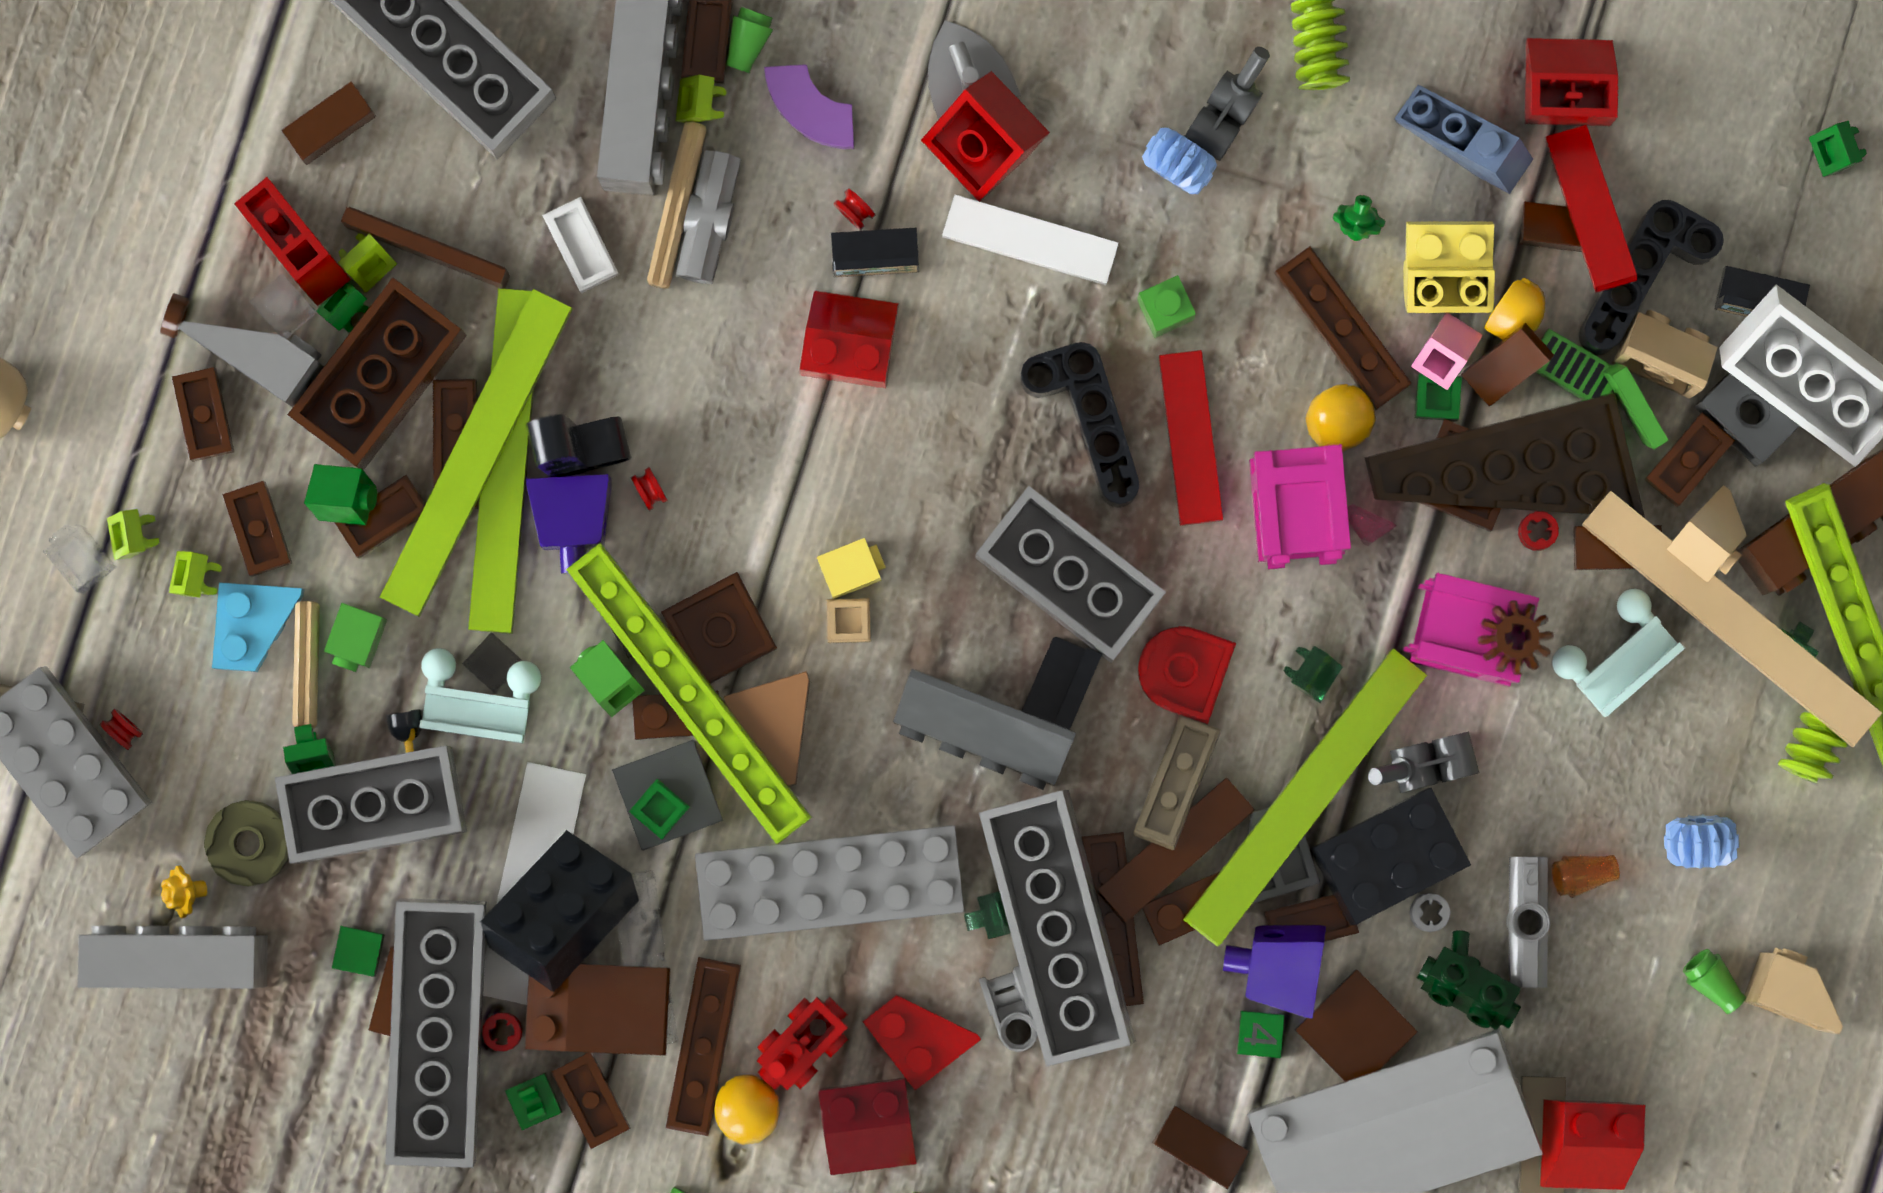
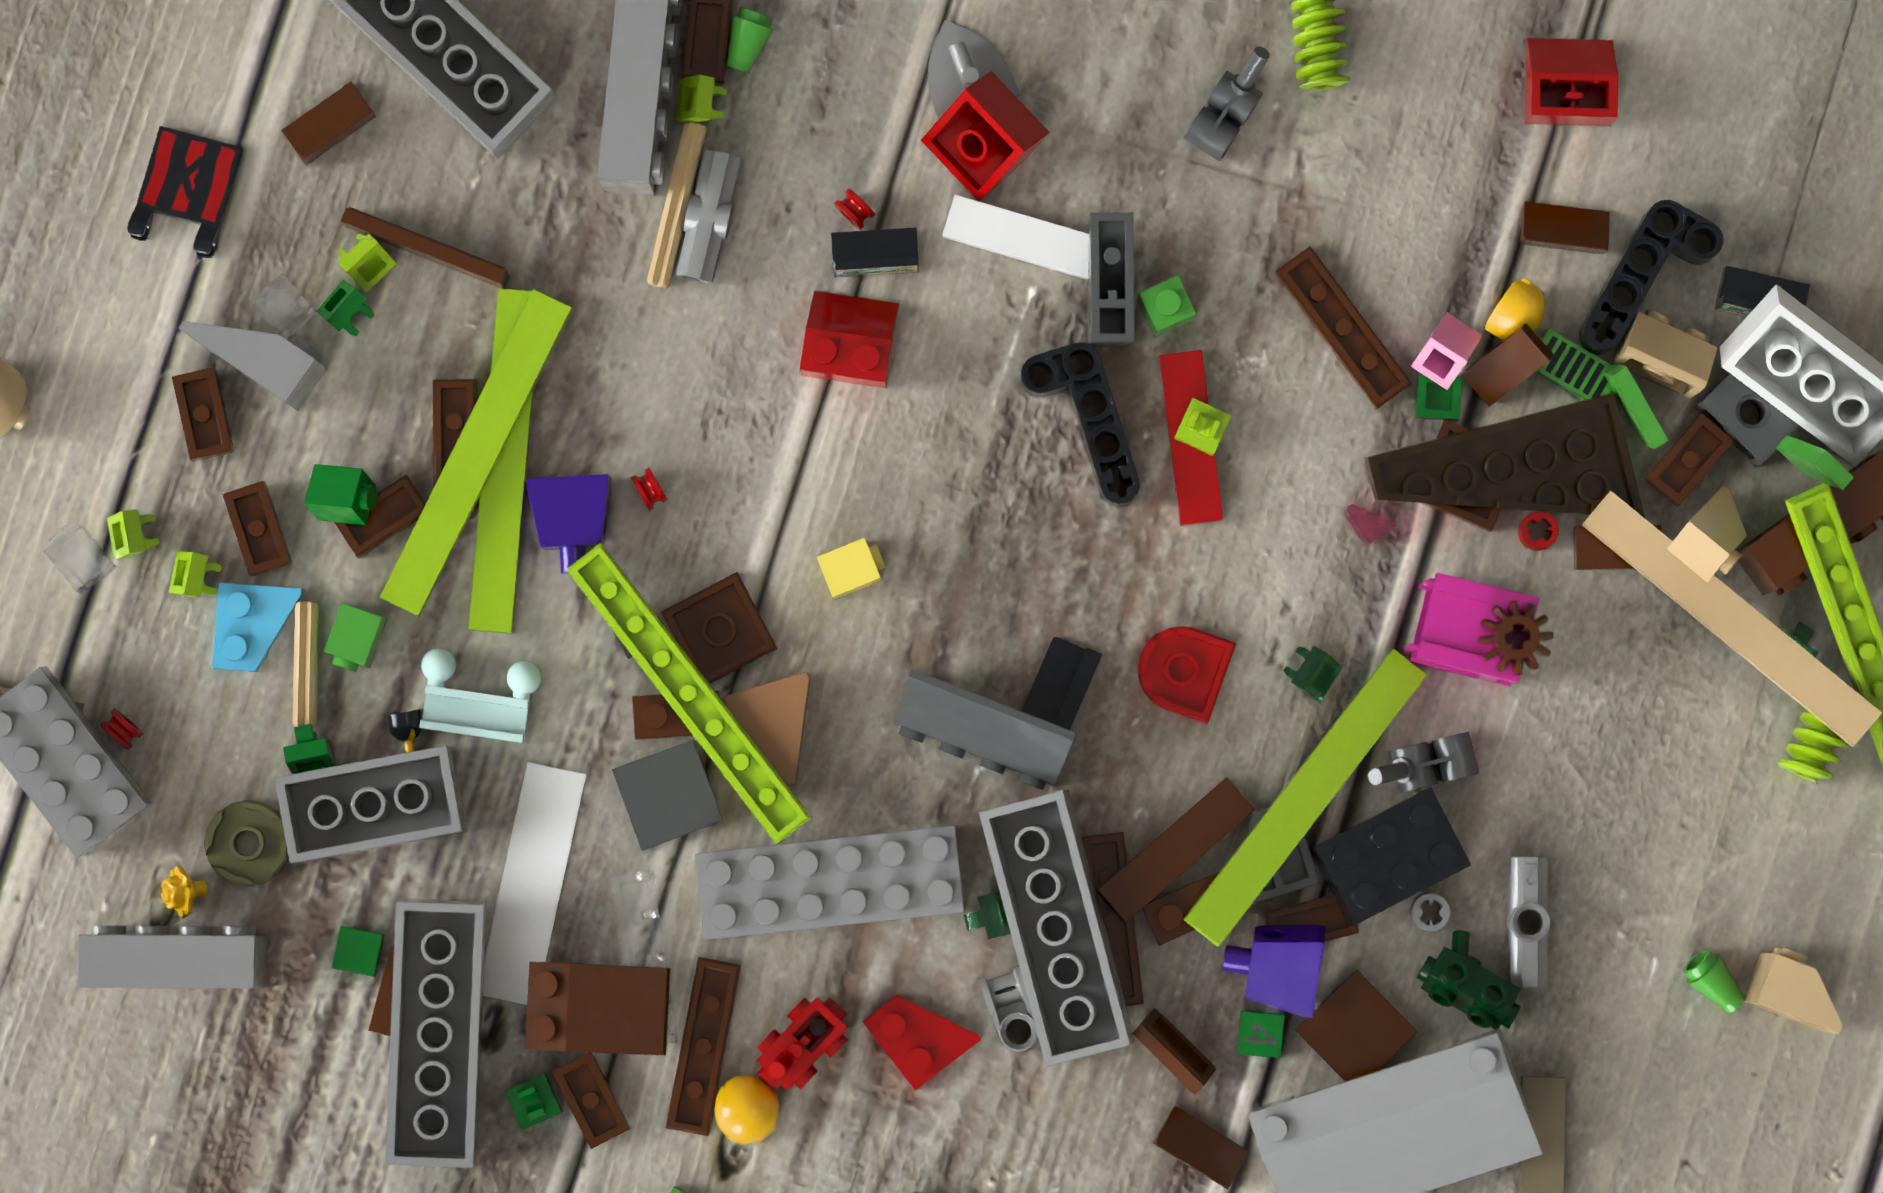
reddish brown tile [160,293,190,338] -> none
red slope [234,177,351,306] -> none
reddish brown brick [287,278,467,470] -> none
clear smoke tile [462,632,523,693] -> none
black brick [480,830,639,993] -> none
red bush [482,1012,523,1052] -> none
black beam [526,414,631,477] -> none
white tile [543,197,619,293] -> none
bright green brick [570,640,645,718] -> none
green tile [629,779,690,840] -> none
medium lavender tile [764,65,854,149] -> none
dark red slope [818,1078,917,1175] -> none
tan tile [827,598,871,643] -> none
light grey brick [975,486,1166,663] -> none
dark tan tile [1133,715,1220,851] -> none
light blue gear [1142,128,1217,194] -> none
dark pink container [1249,444,1351,570] -> none
yellow hair [1305,384,1376,452] -> none
green plant [1333,195,1385,241] -> none
sand blue slope [1394,85,1533,194] -> none
light yellow brick [1403,221,1495,313] -> none
red slope [1540,1099,1646,1190] -> none
red tile [1545,124,1637,293] -> none
light aqua gear [1552,589,1685,717] -> none
clear orange cone [1552,855,1620,898] -> none
light blue gear [1664,814,1739,869] -> none
green tile [1809,121,1867,177] -> none
none -> flag [127,126,243,258]
none -> dark grey slope [1087,212,1135,347]
none -> reddish brown tile [1132,1008,1216,1095]
none -> lime tile [1174,398,1232,456]
none -> bright green tile [1776,435,1854,490]

